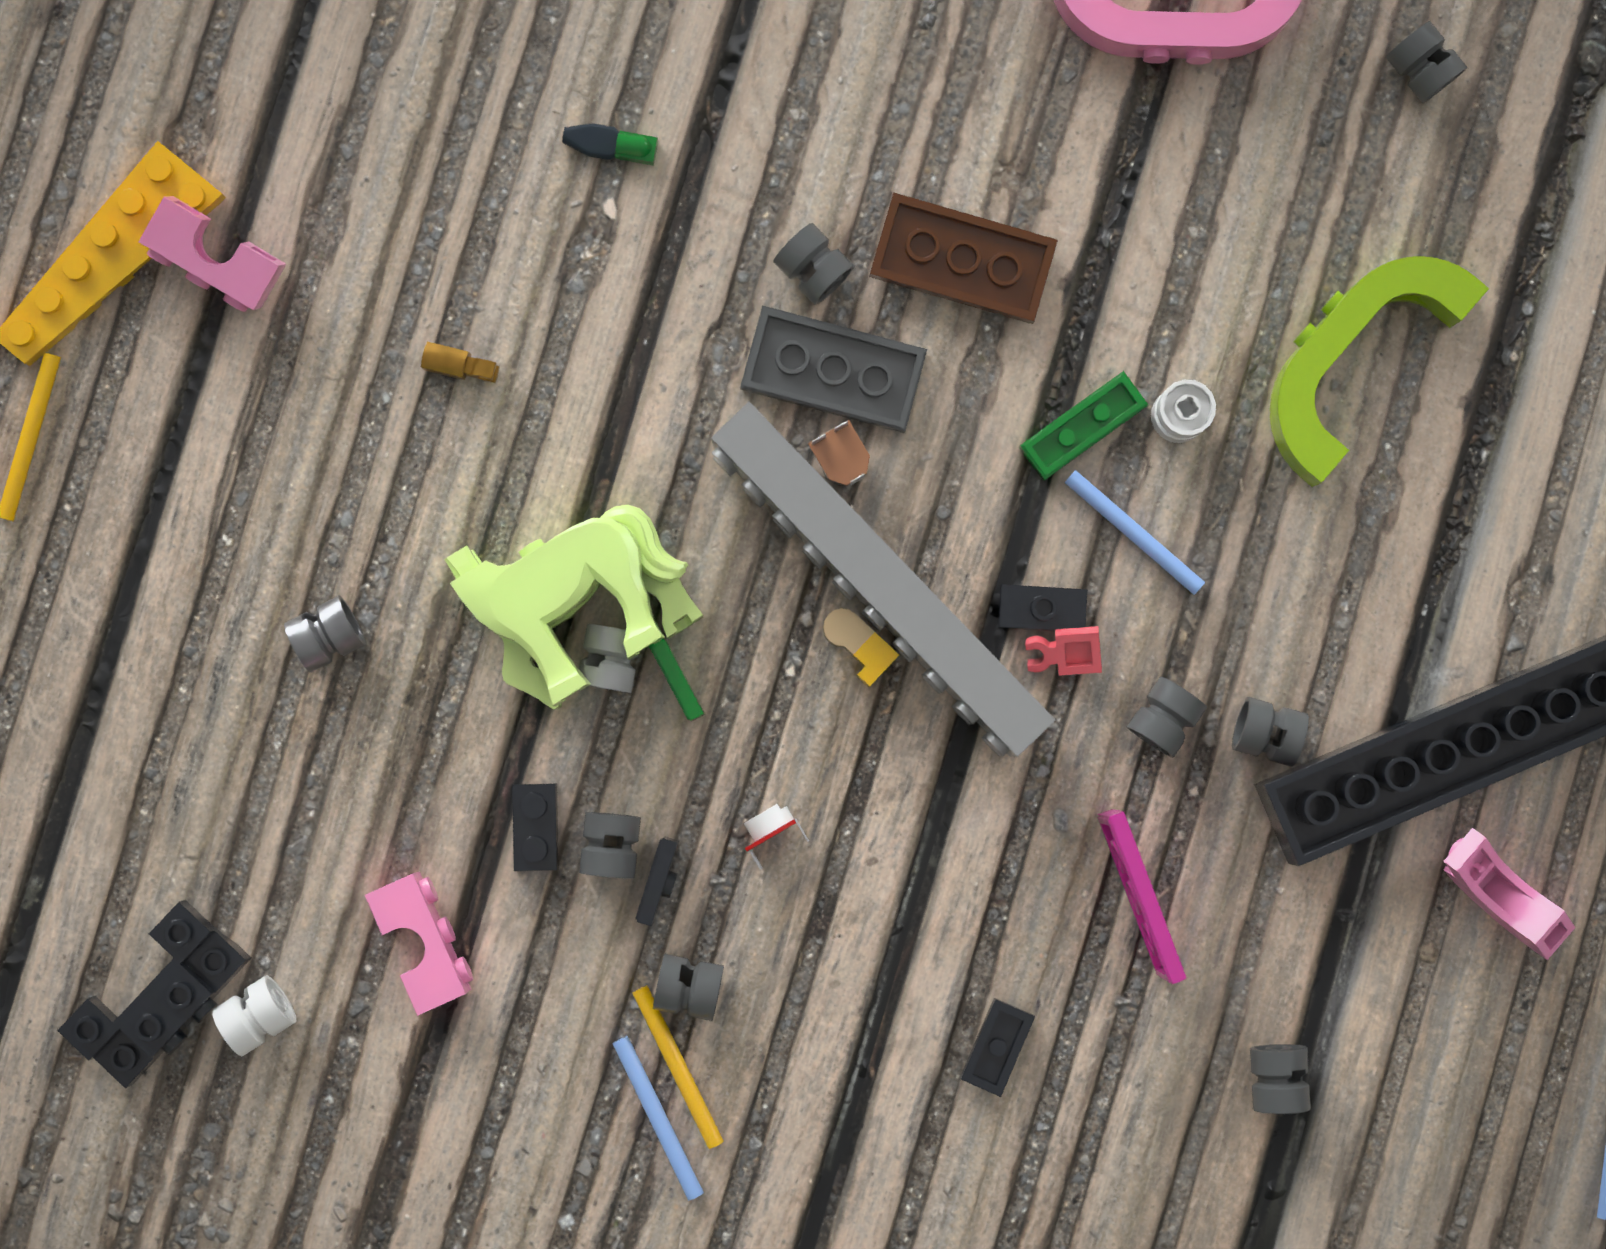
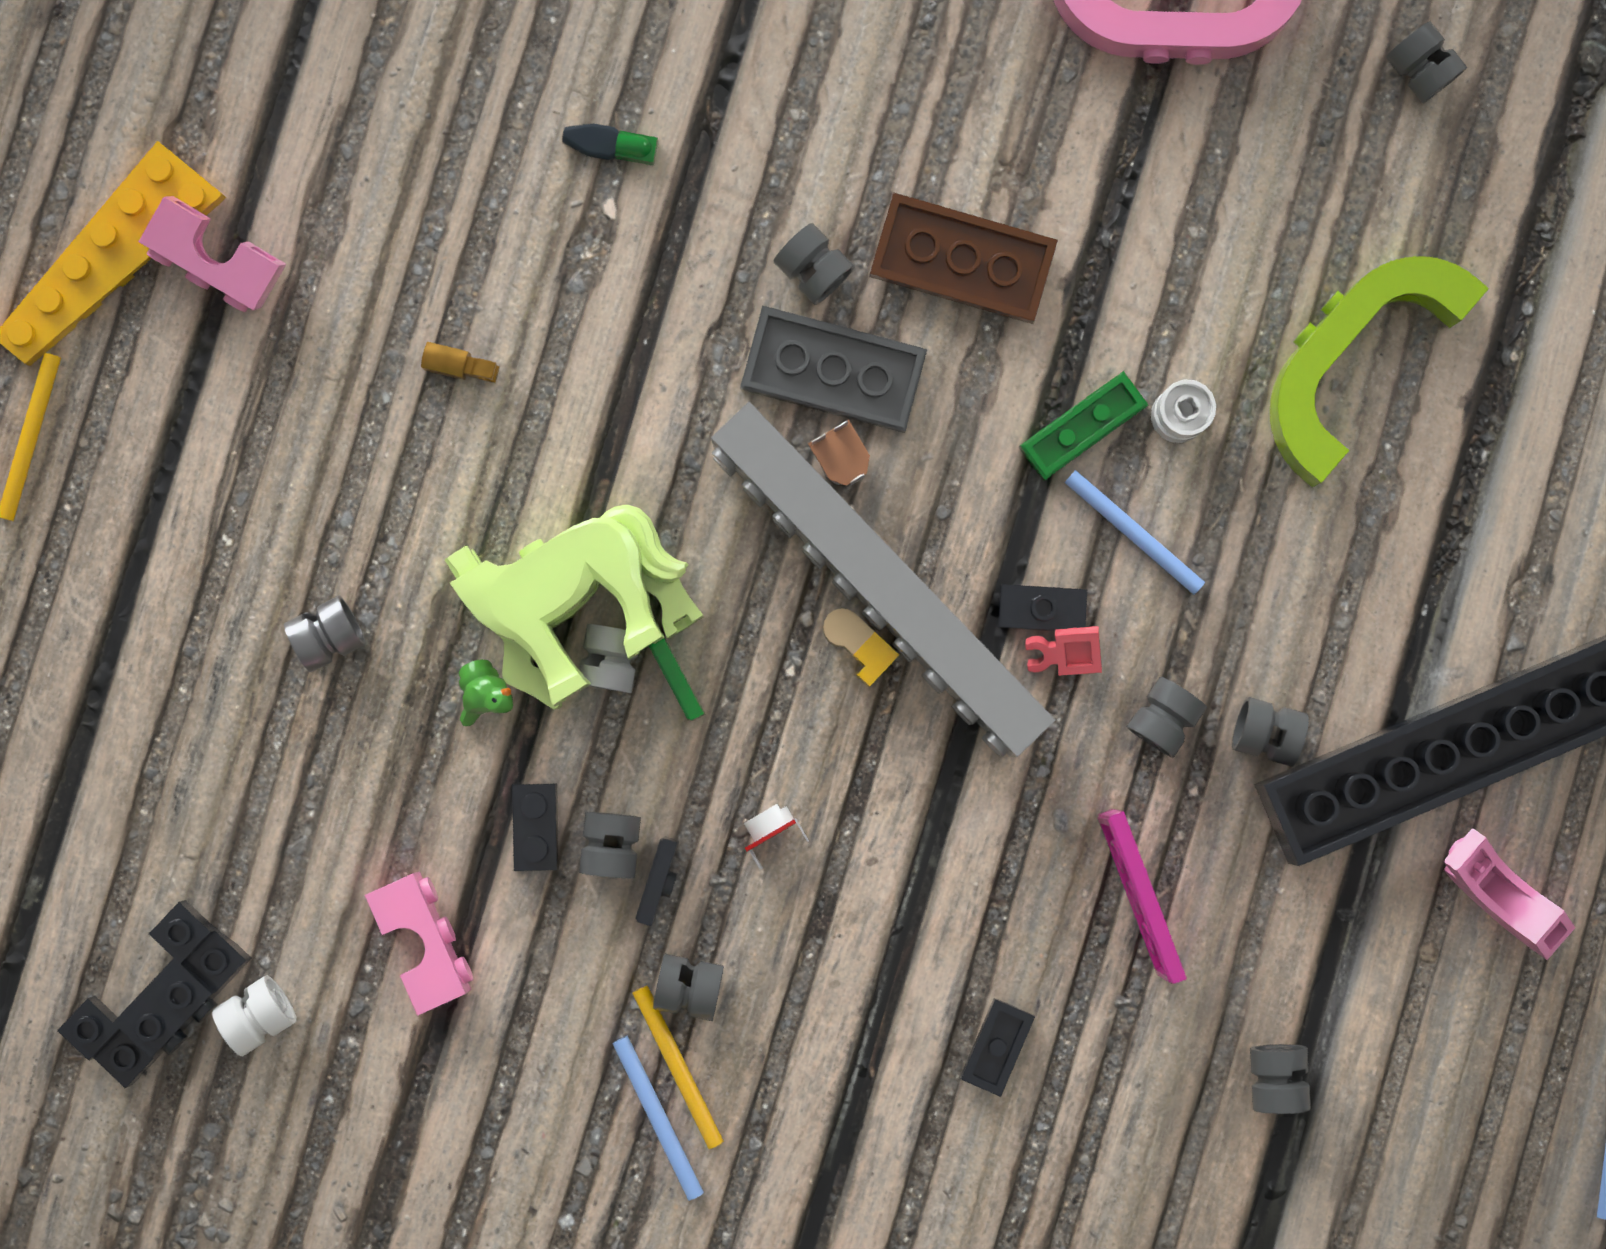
none -> bright green animal [459,659,513,726]

